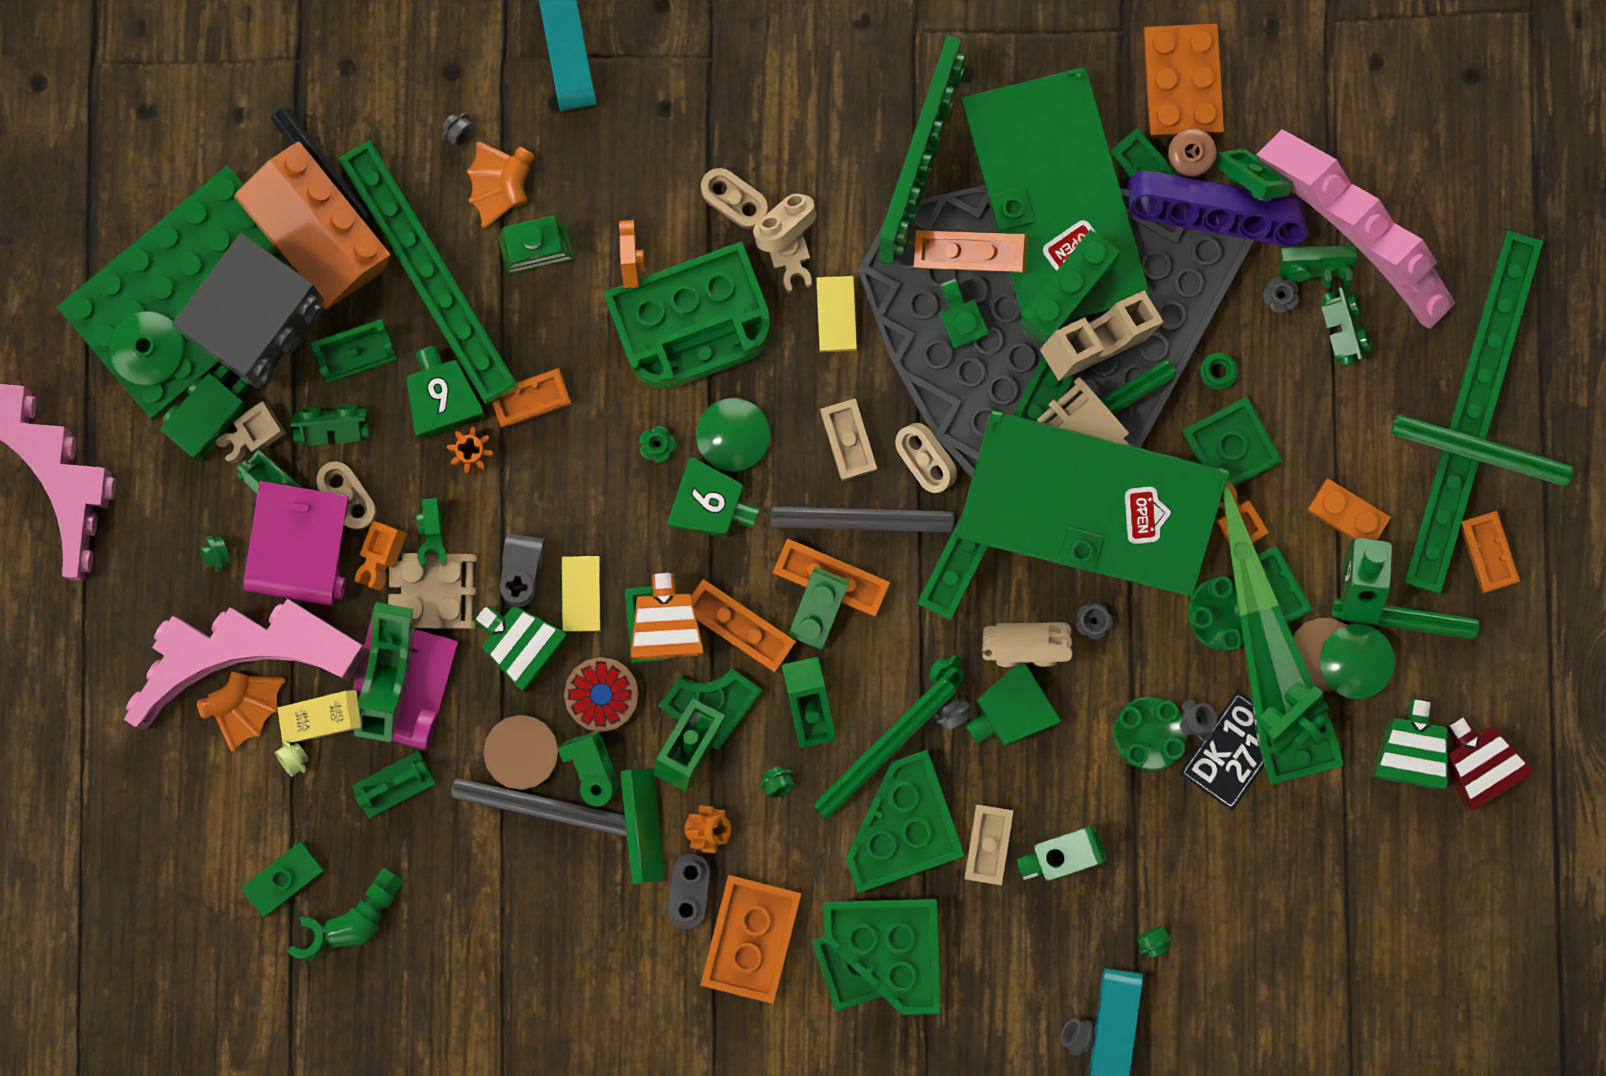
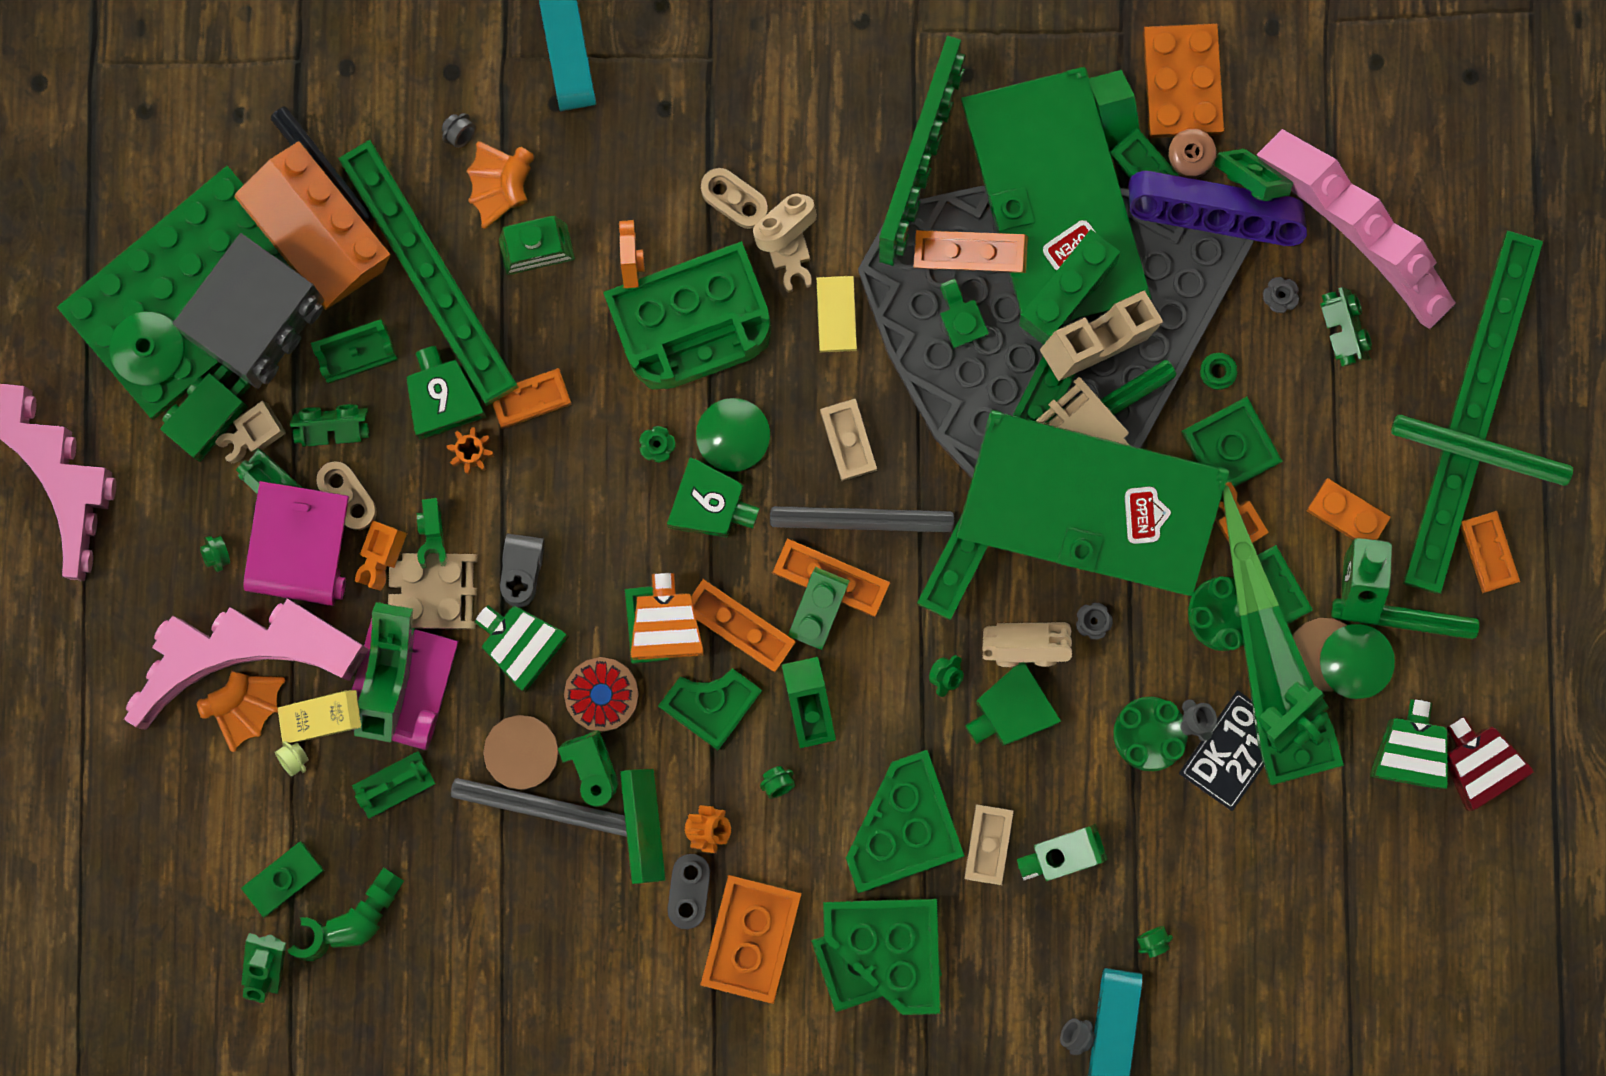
light yellow tile [562,556,601,632] -> none
green slope [654,698,725,793] -> none
green axle [814,677,956,818] -> none
tan plate [895,423,957,493] -> none
dark grey plate [933,697,970,730] -> none
green plate [1277,246,1357,289] -> none
none -> green hips [242,933,286,1003]
none -> green slope [1089,70,1140,149]

